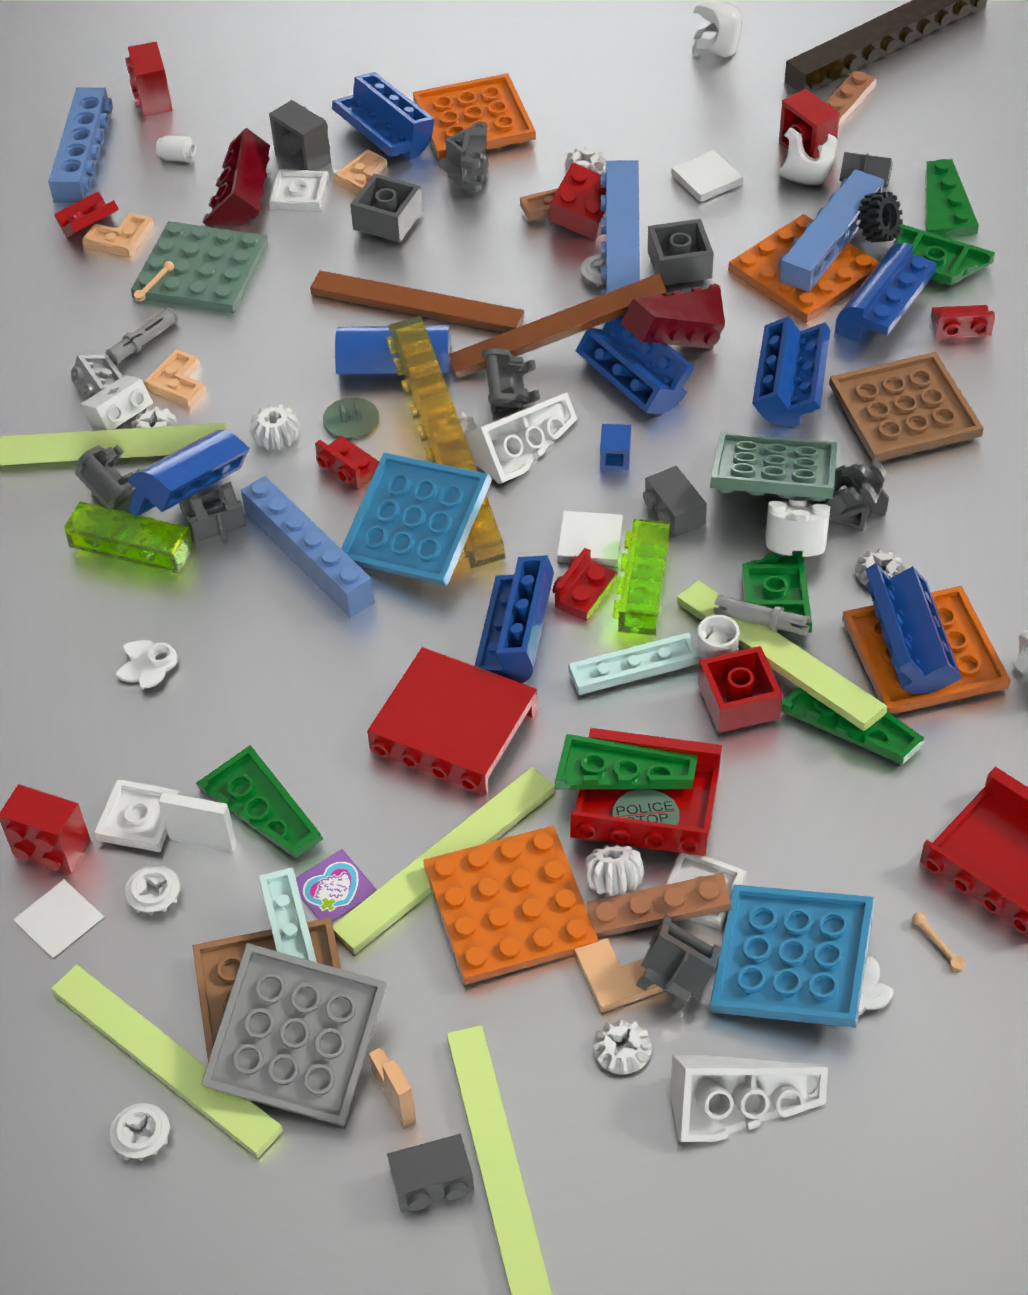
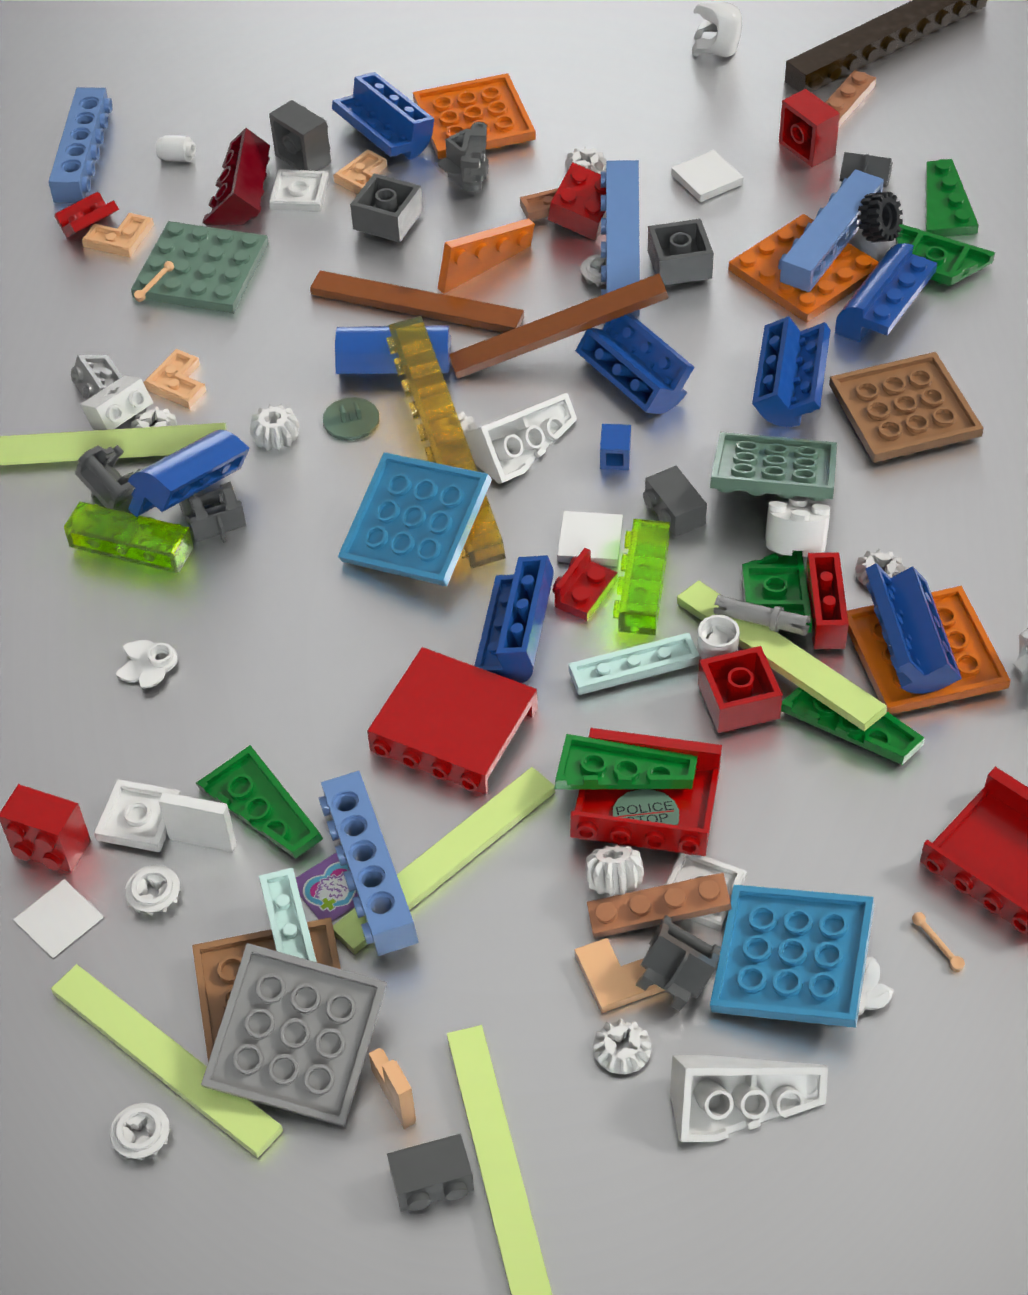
light grey pin [106,307,178,365] -> none
red brick [125,41,173,117] -> none
medium blue brick [241,476,375,618] -> none
red bracket [315,436,379,490] -> none
orange plate [423,825,599,985] -> none
dark grey piece [482,348,540,413] -> none
dark red wedge [620,283,725,349] -> none
white piece [778,127,838,185] -> none
dark grey piece [818,459,889,530] -> none
red bracket [931,305,995,338] -> none
none -> medium blue brick [318,771,419,956]
none -> orange wing [437,218,535,294]
none -> red brick [805,552,849,649]

